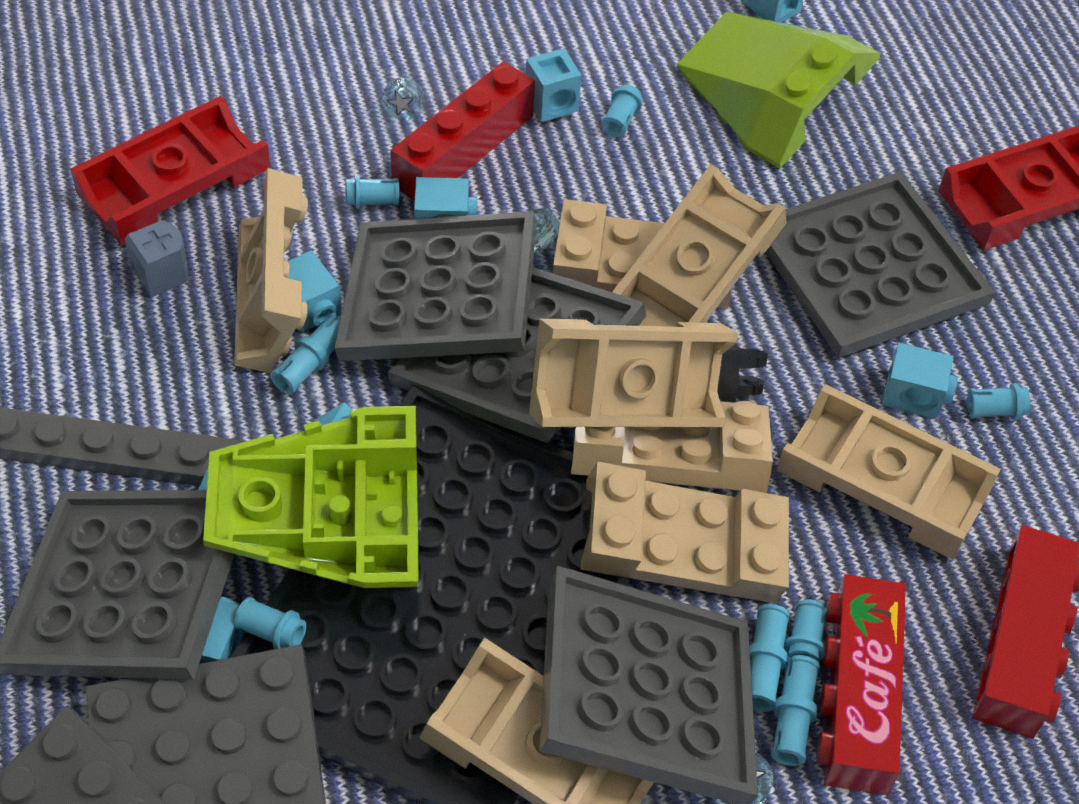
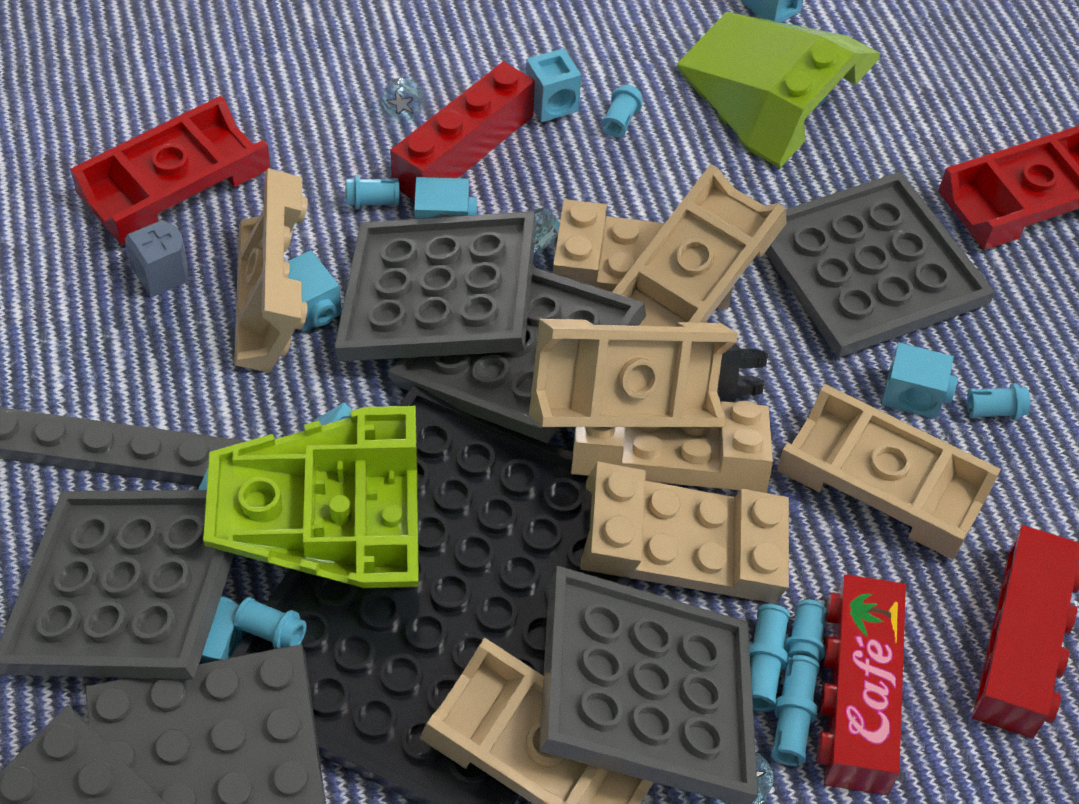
medium azure pin [270,313,341,395] -> none

